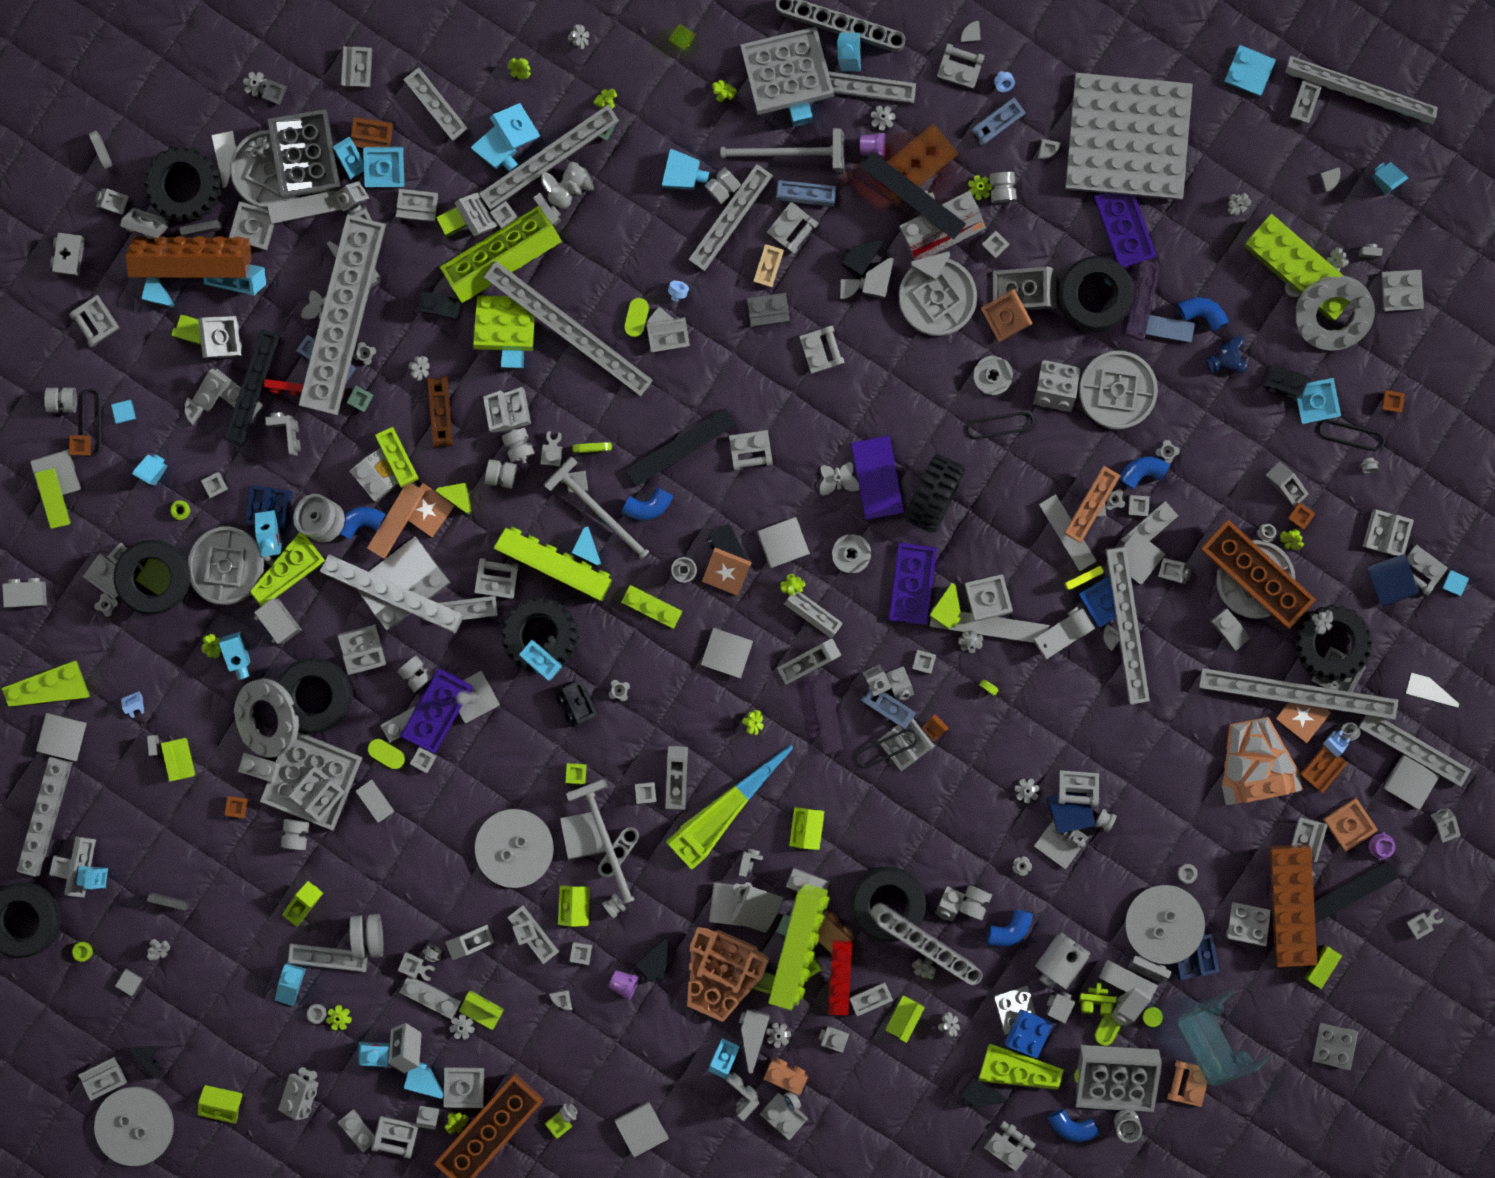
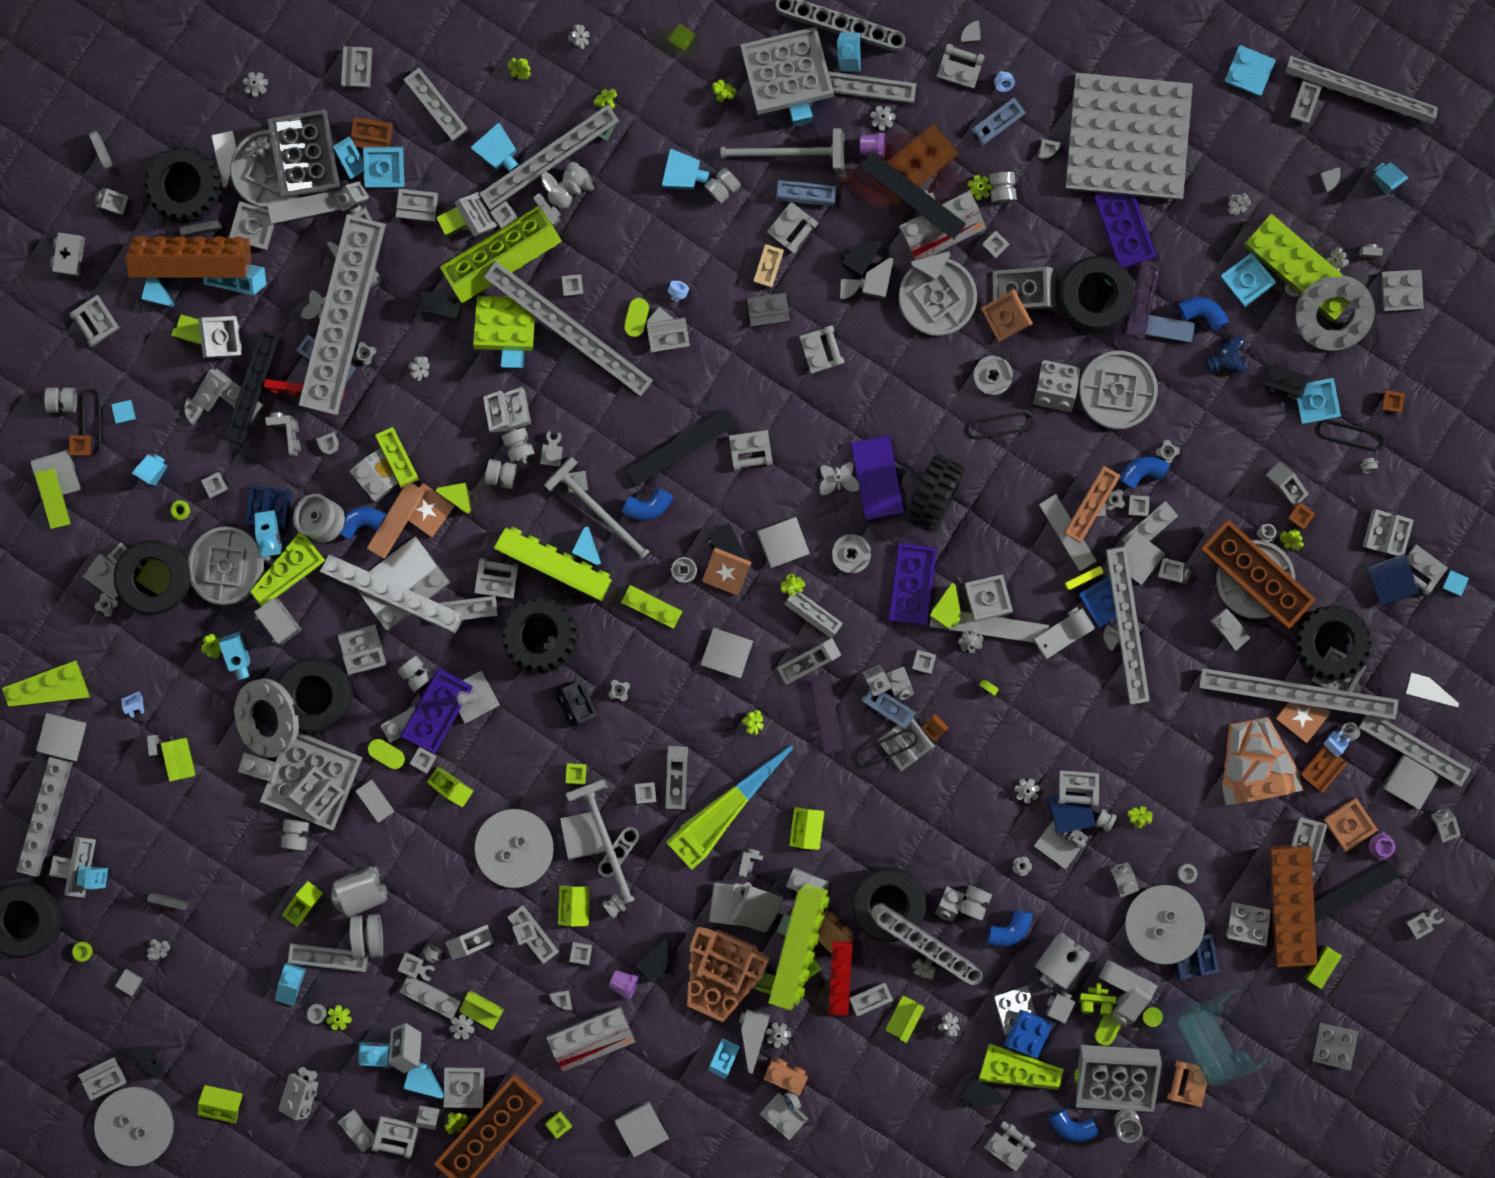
light grey brick [2,578,47,608] -> none
light grey plate [120,208,170,239] -> none
dark orange plate [225,796,248,818] -> none
flat silver plate [261,79,287,105] -> none
sand green plate [347,386,374,412] -> none
reddish brown plate [428,376,453,448] -> none
medium azure plate [490,103,540,151] -> none
medium azure plate [519,640,562,681] -> none
light grey plate [560,1104,578,1122] -> none
lime tile [572,442,612,453] -> none
light grey plate [689,164,773,272] -> none
light grey bracket [726,1072,759,1121] -> none
light grey bracket [818,1026,849,1053] -> none
light grey plate [1128,956,1171,984] -> none
light grey plant [1312,610,1333,634] -> none
none -> light grey tile [316,432,339,455]
none -> light grey cylinder [331,866,388,917]
none -> lime slope [427,766,473,807]
none -> light grey slope [547,1005,635,1072]
none -> light grey plate [562,274,584,297]
none -> light grey bracket [1110,862,1139,897]
none -> lime plant [1127,806,1153,828]
none -> medium azure plate [1220,253,1276,308]

